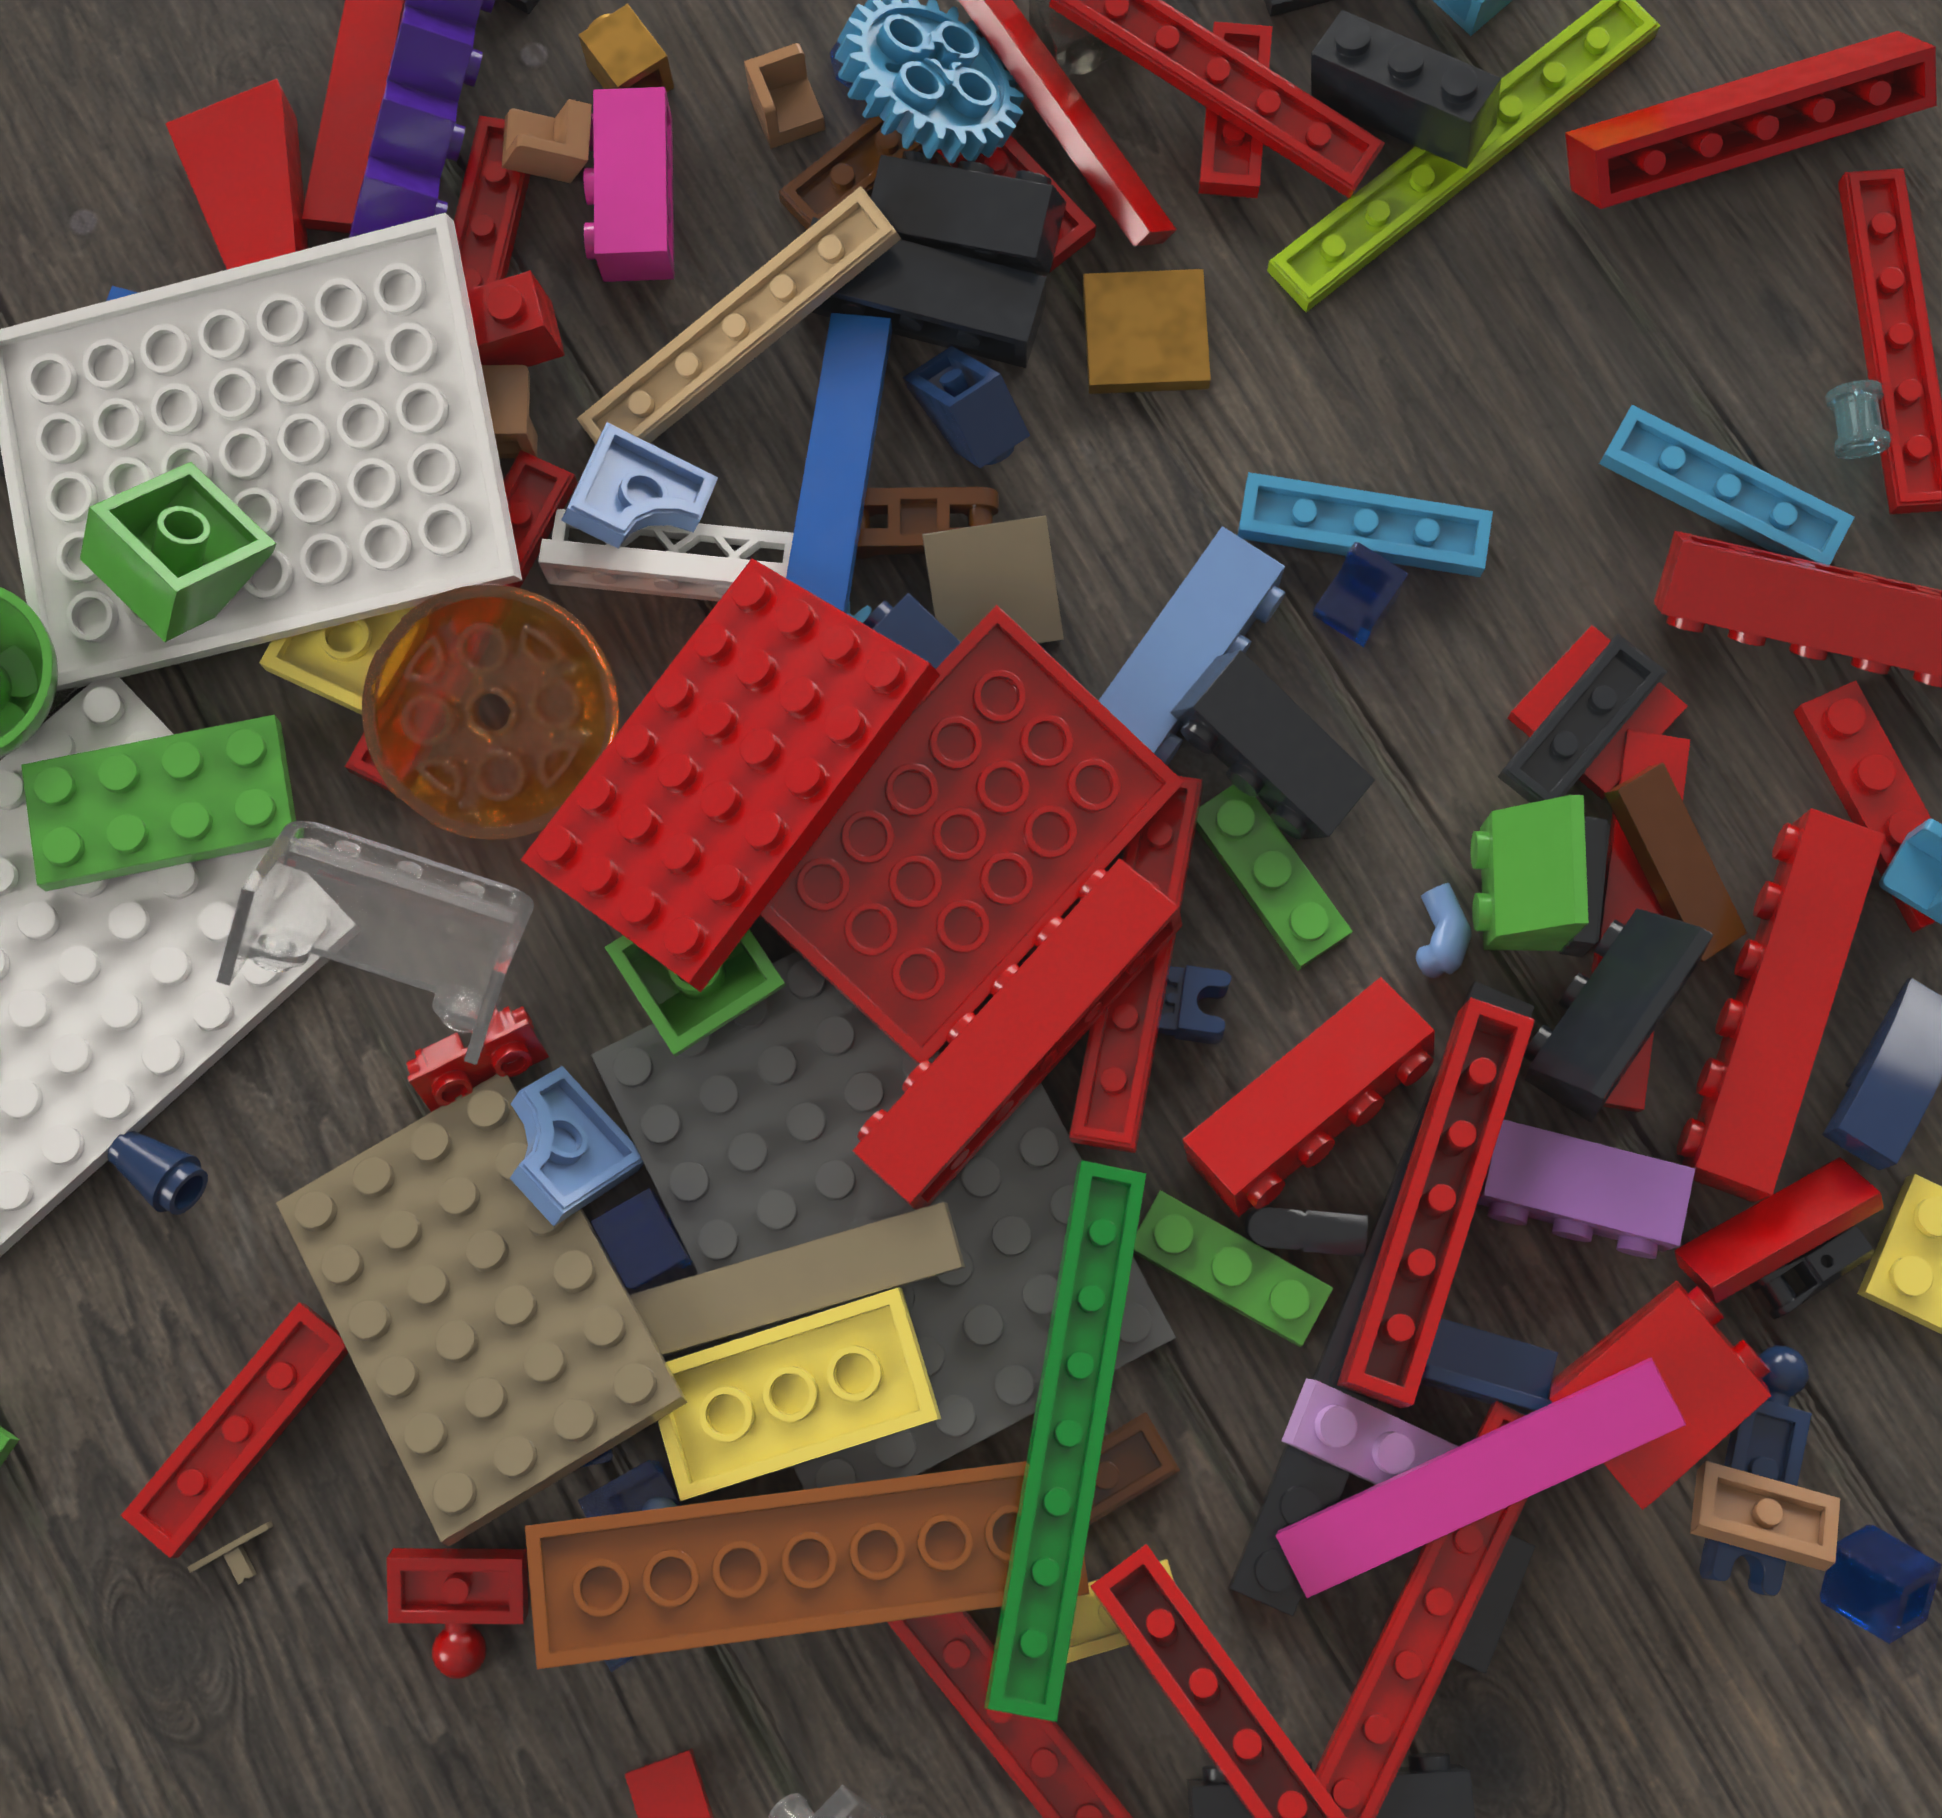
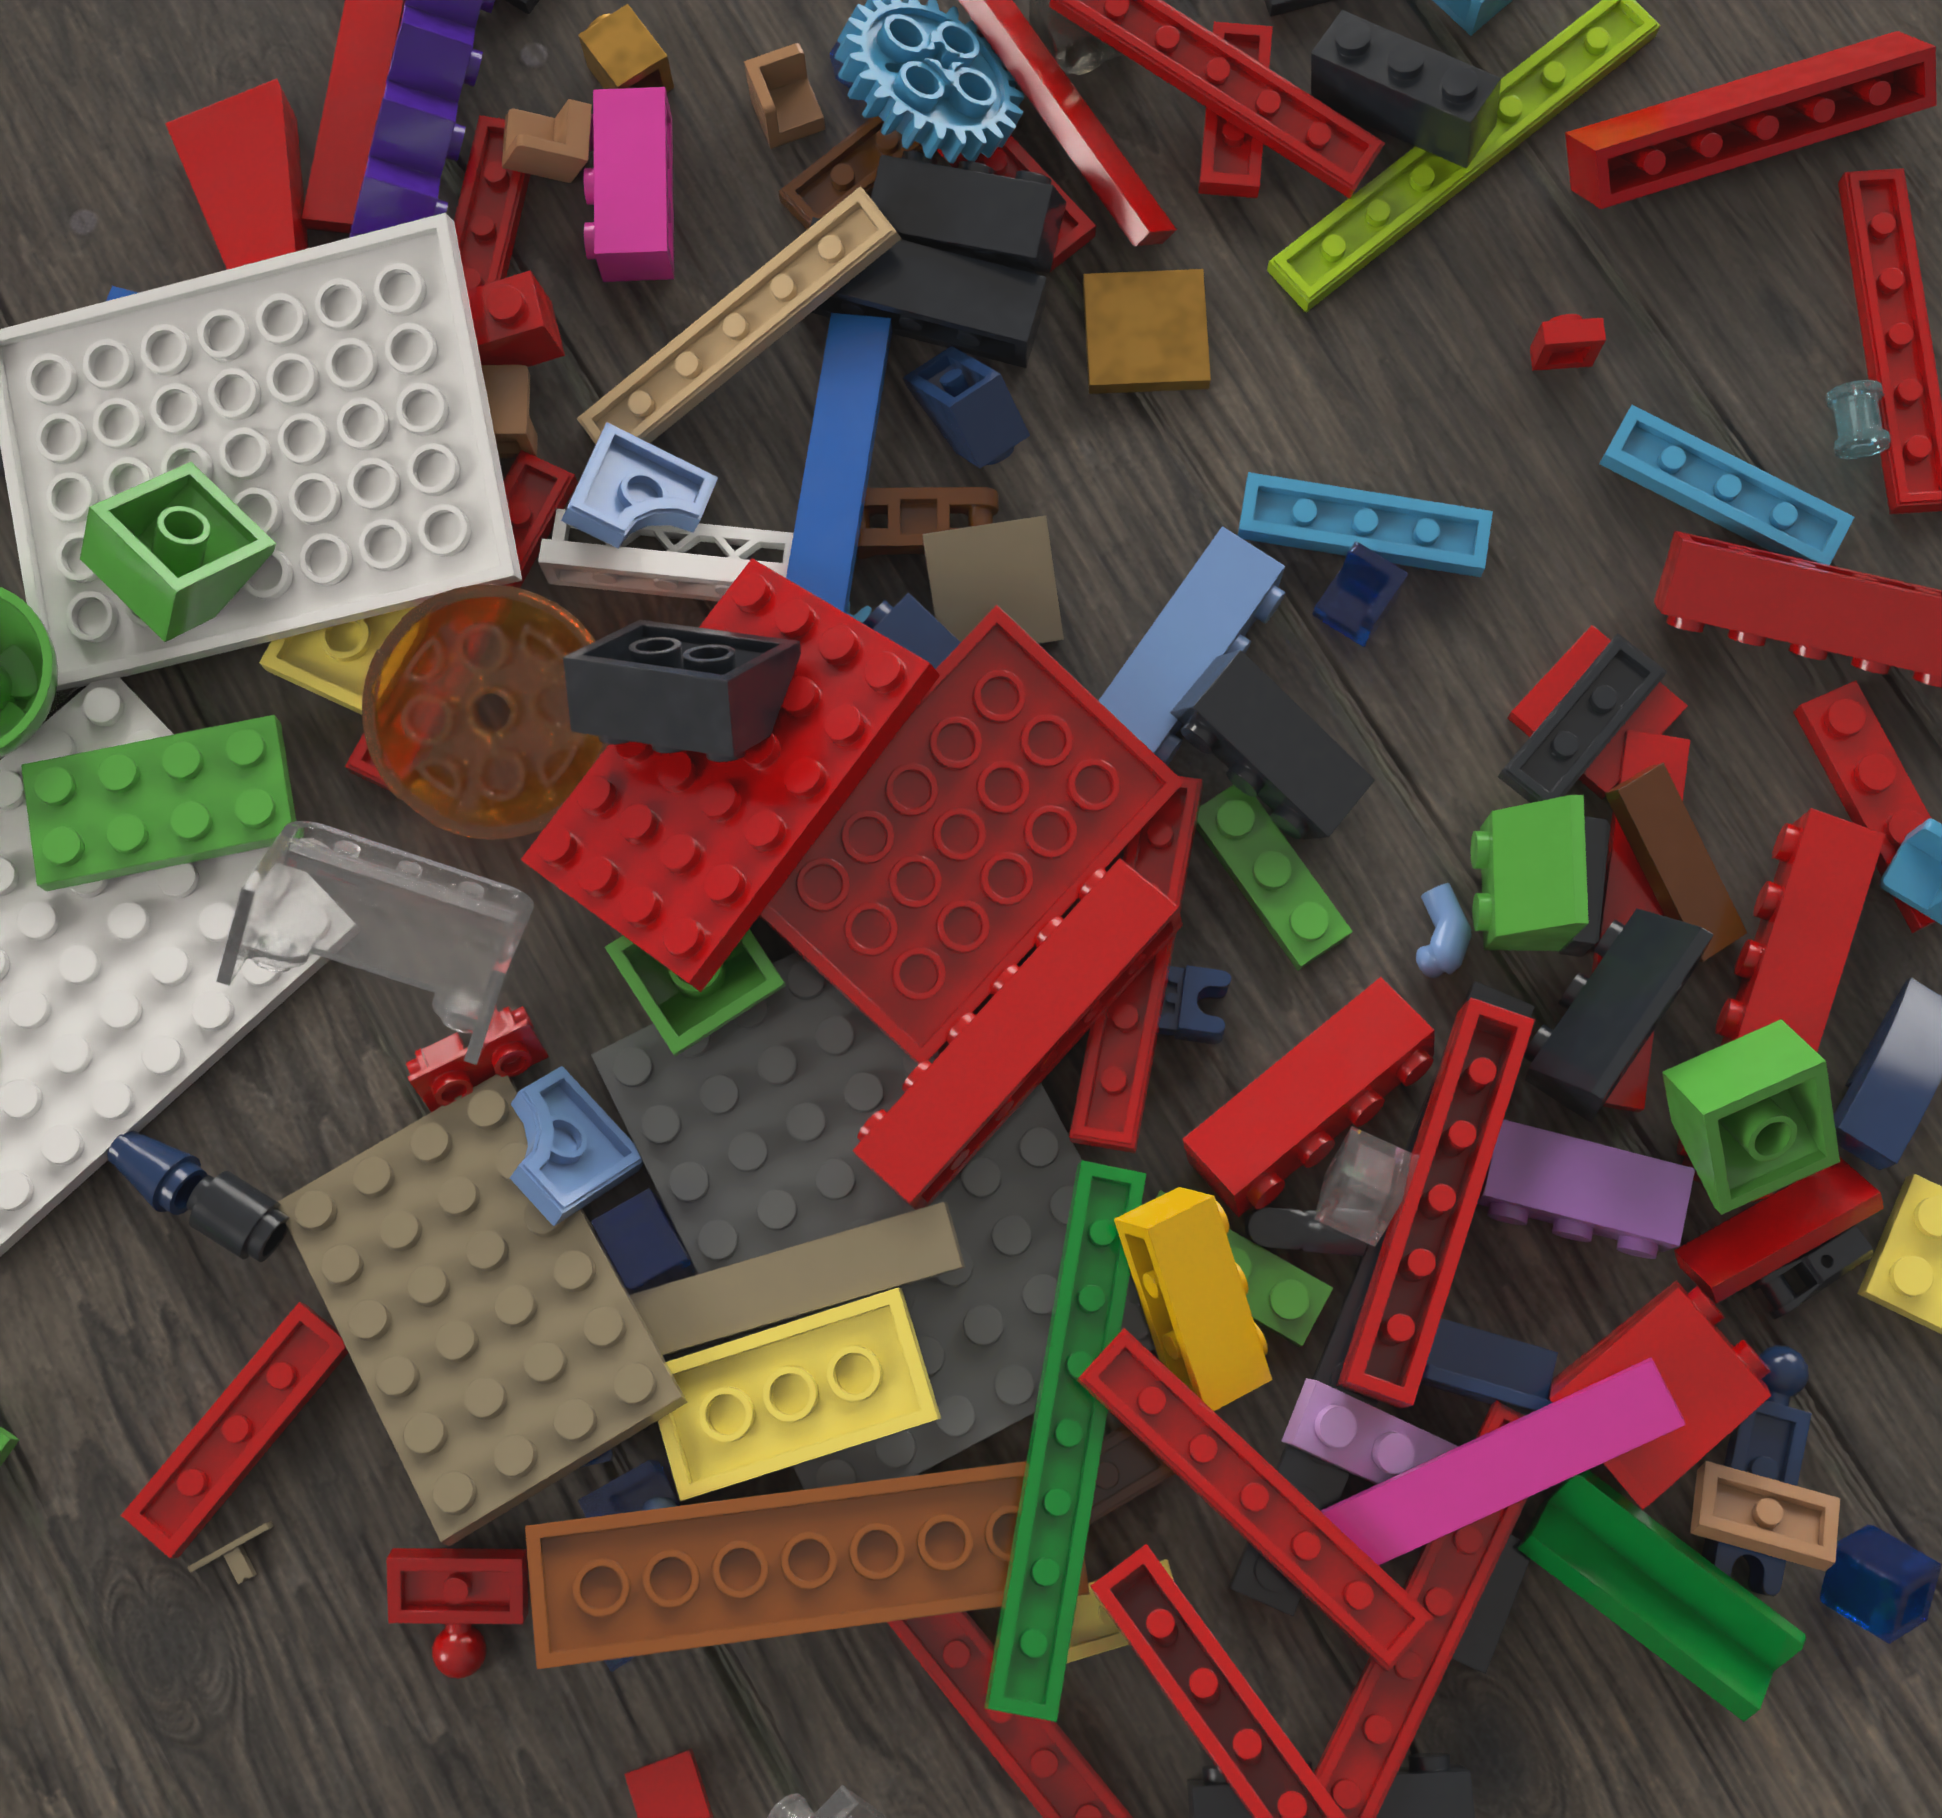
none -> black brick [187,1171,290,1262]
none -> black slope [563,620,801,762]
none -> red tile [1077,1328,1434,1671]
none -> yellow brick [1114,1187,1272,1411]
none -> clear brick [1314,1126,1412,1247]
none -> green panel [1518,1470,1807,1722]
none -> red plate [1530,314,1606,371]
none -> bright green slope [1662,1019,1840,1215]

